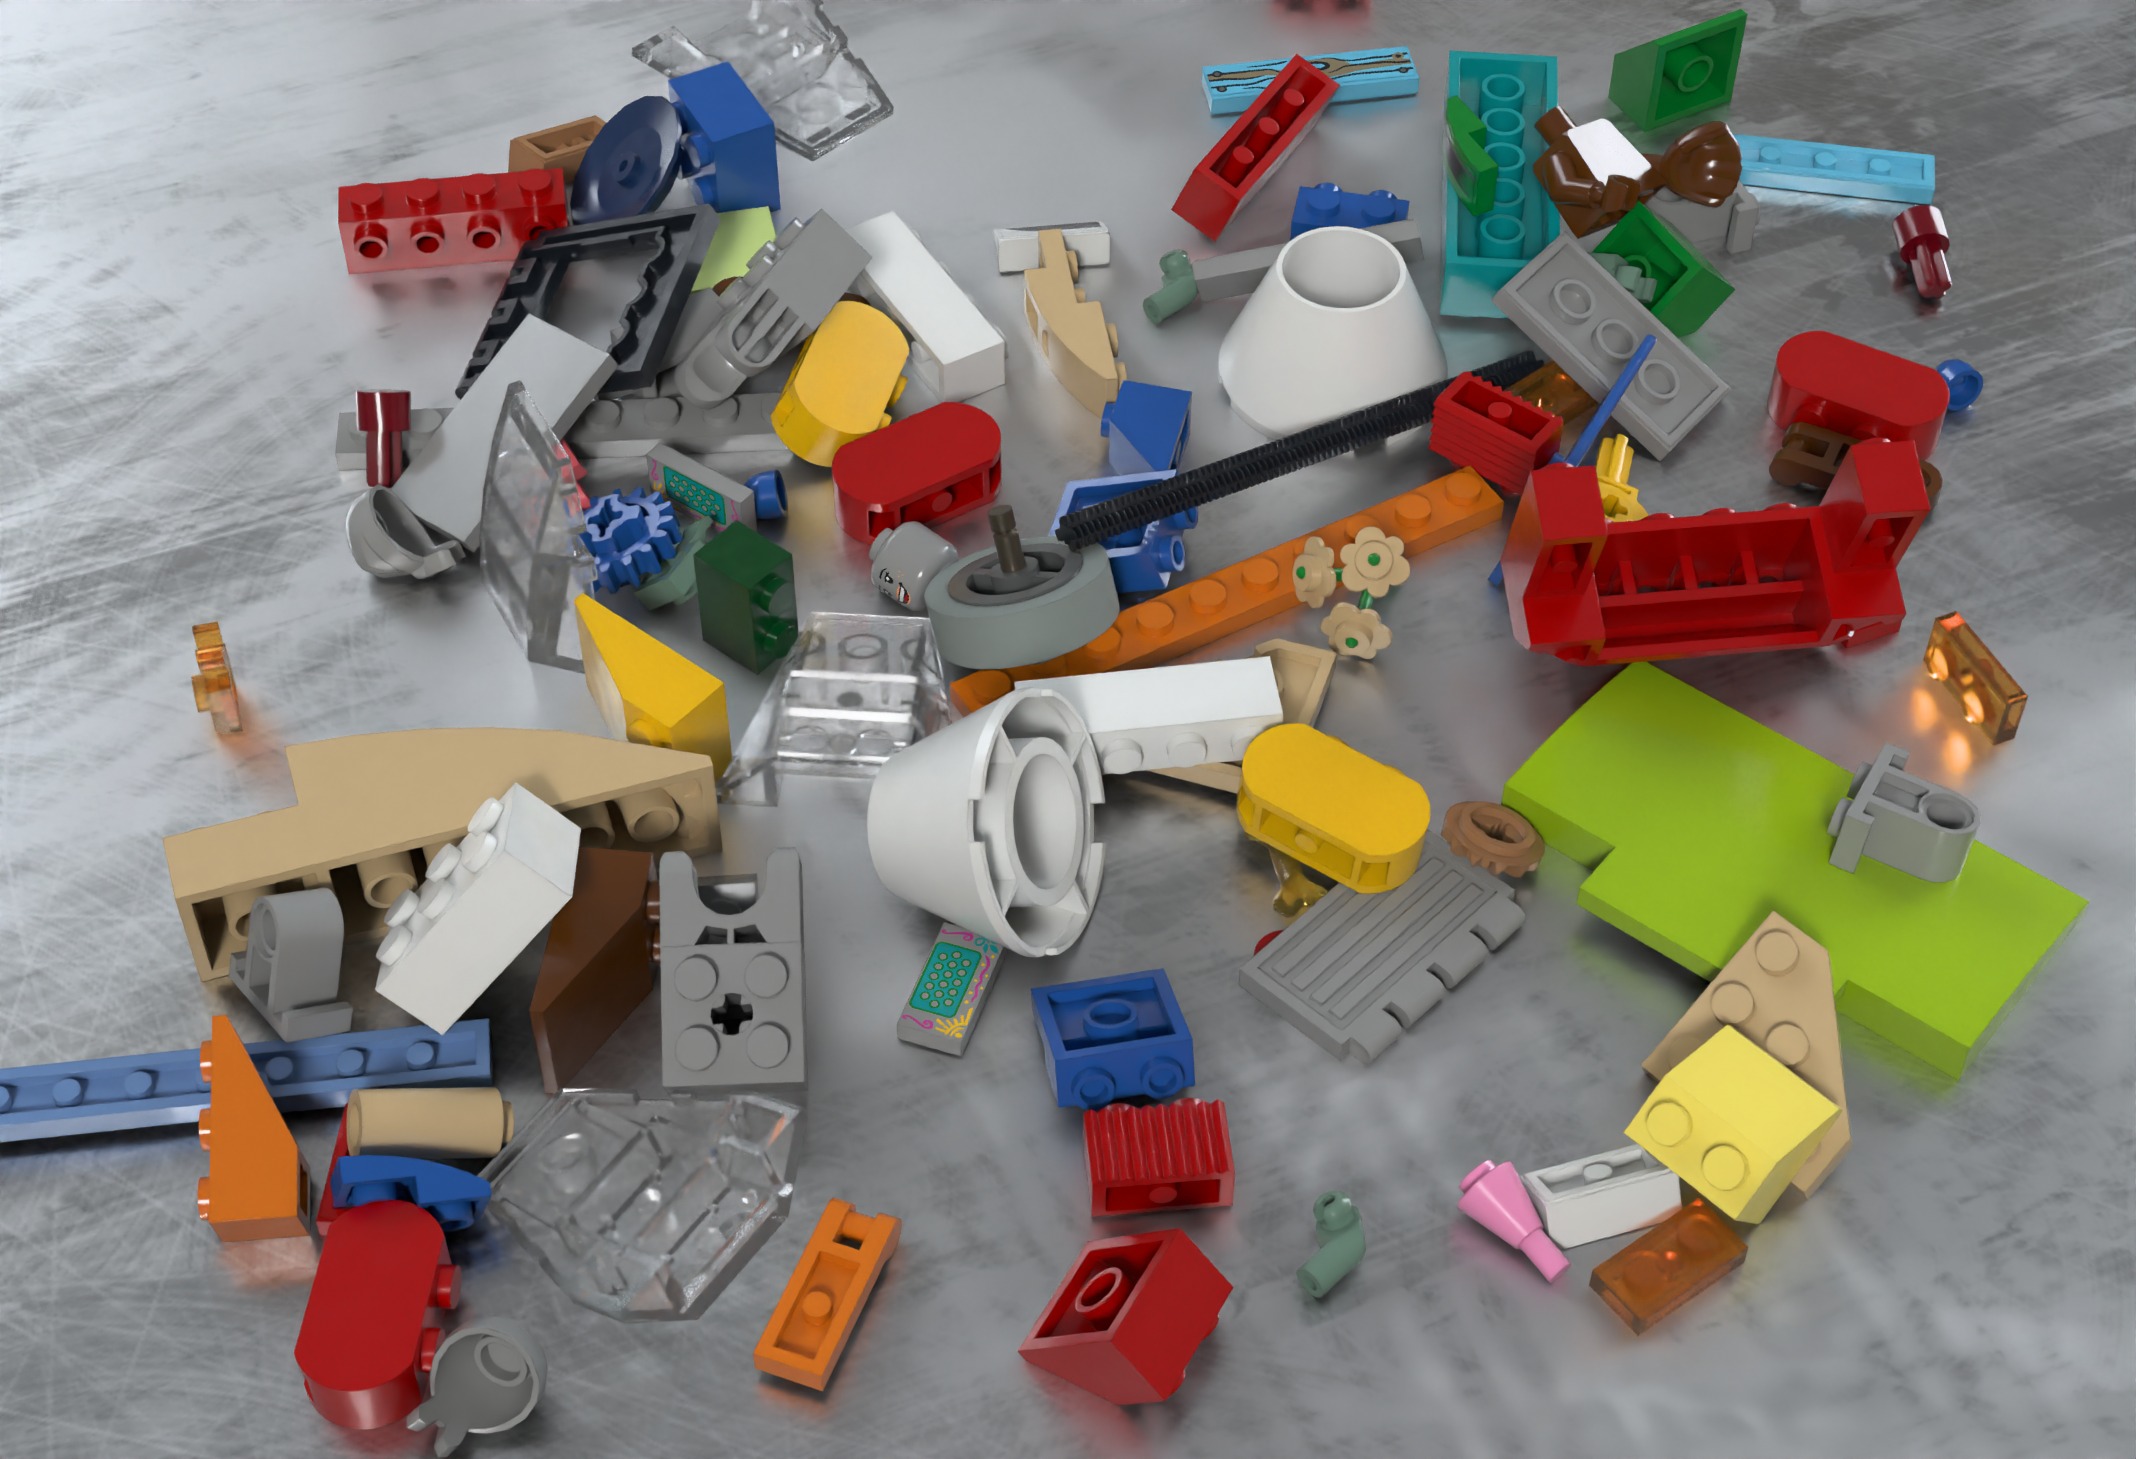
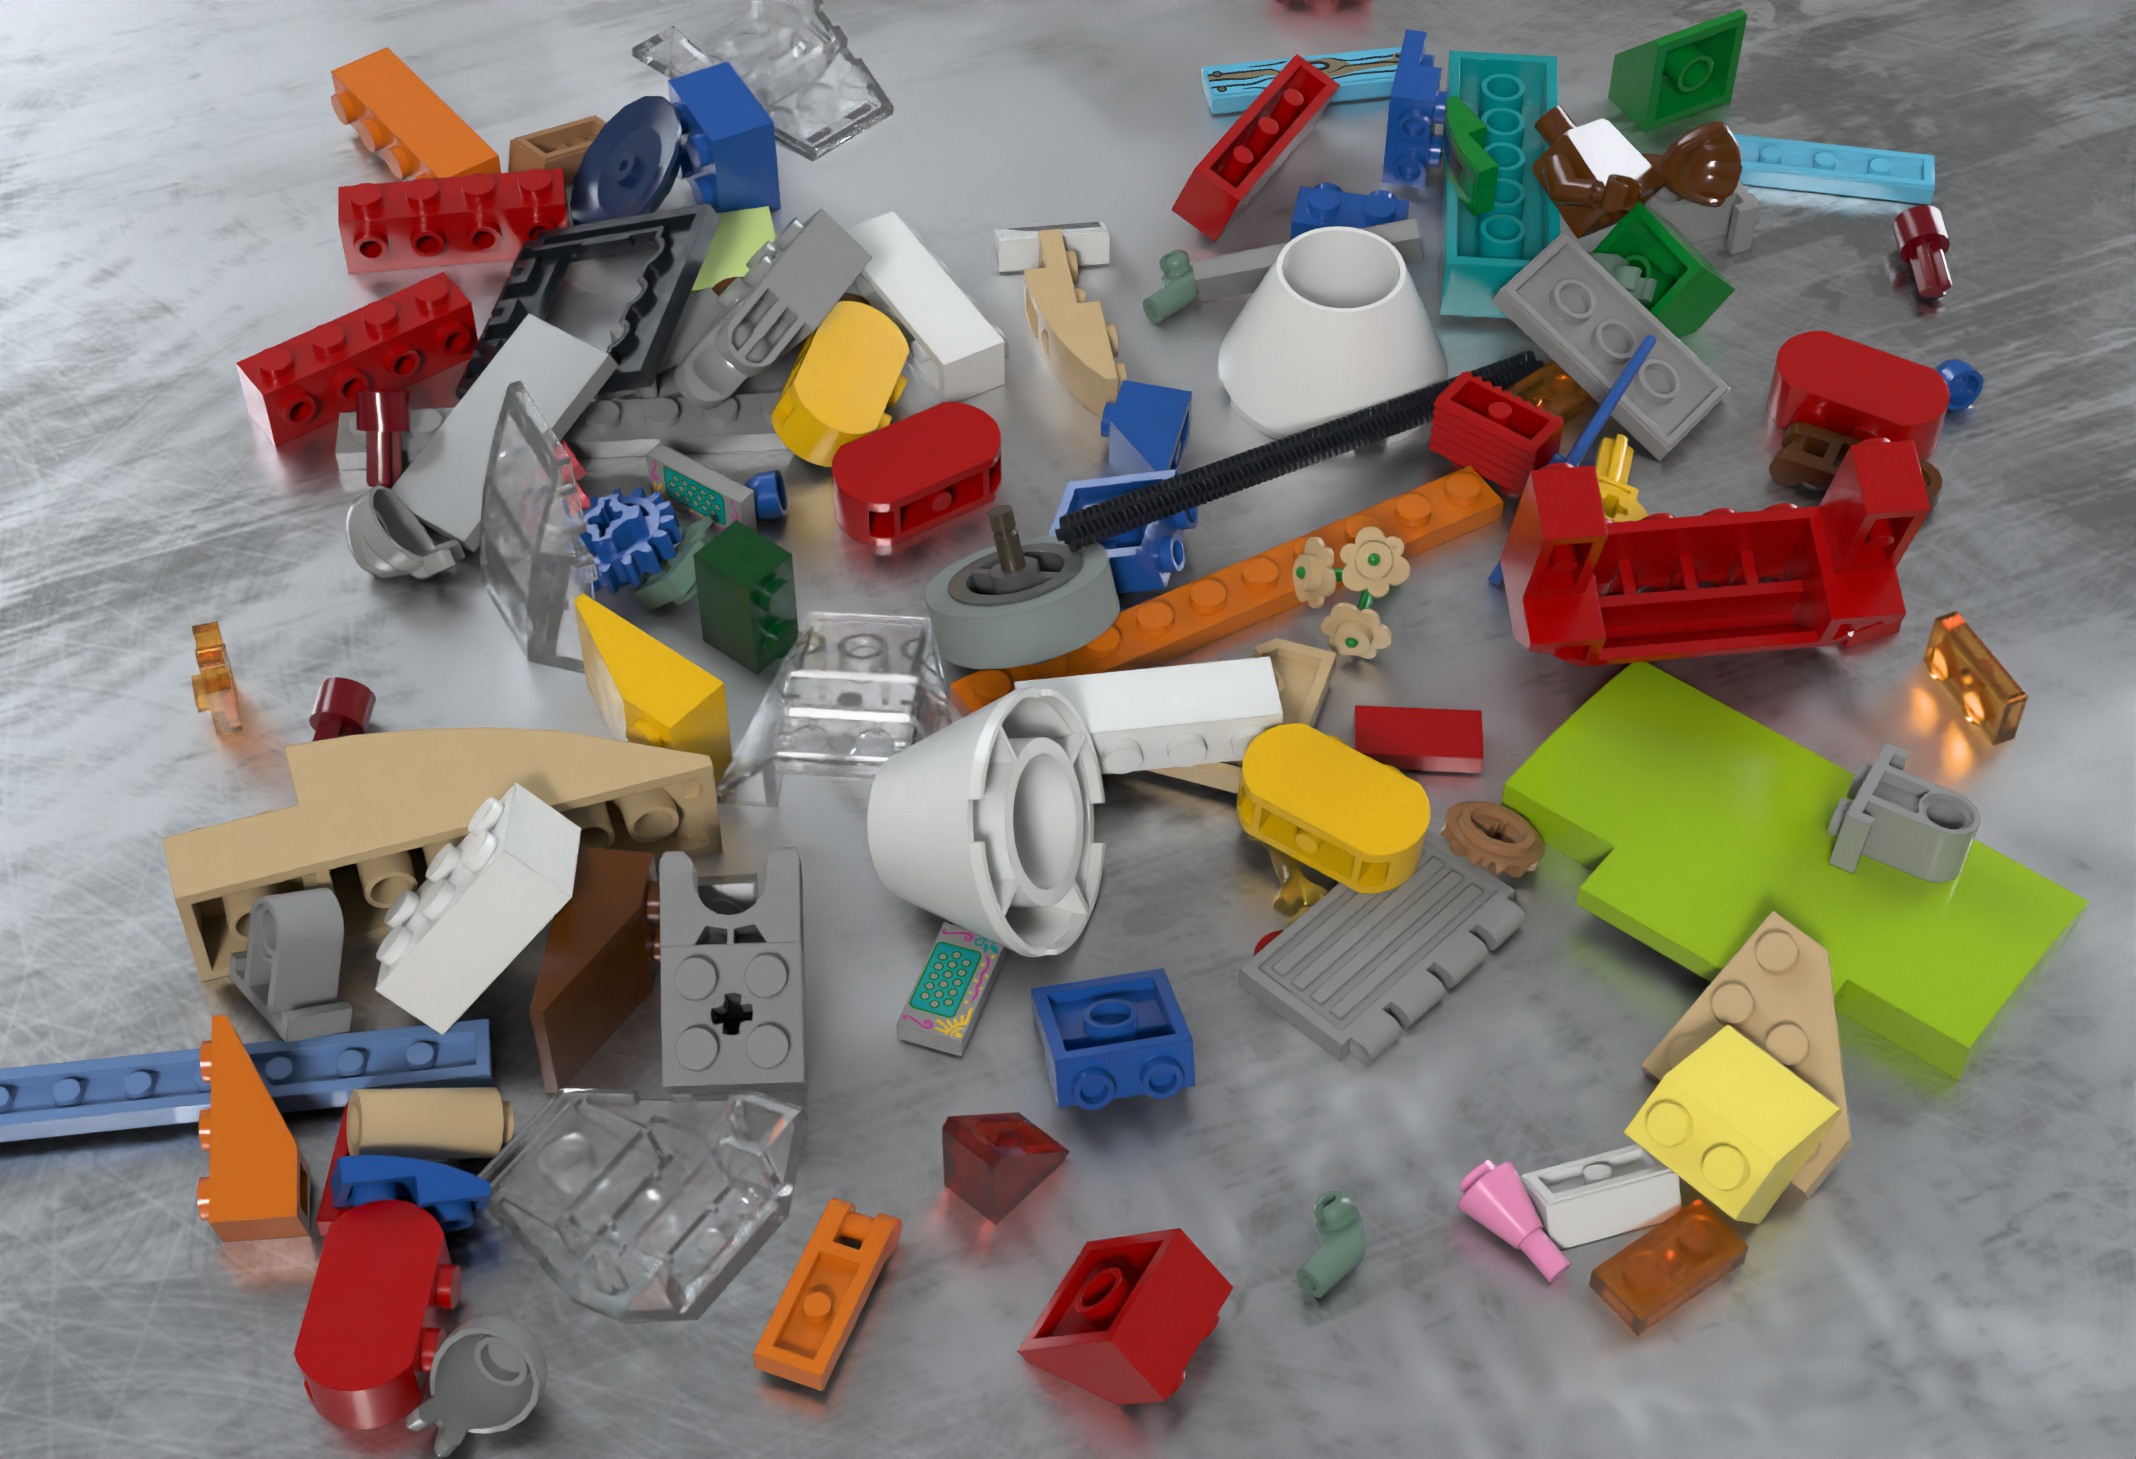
light grey head [868,521,958,612] -> none
red brick [1083,1098,1235,1217] -> none
none -> red brick [236,272,478,447]
none -> dark red piece [309,677,376,742]
none -> orange brick [331,47,501,181]
none -> clear red slope [942,1112,1070,1225]
none -> red tile [1353,705,1483,773]
none -> blue plate [1382,29,1449,188]

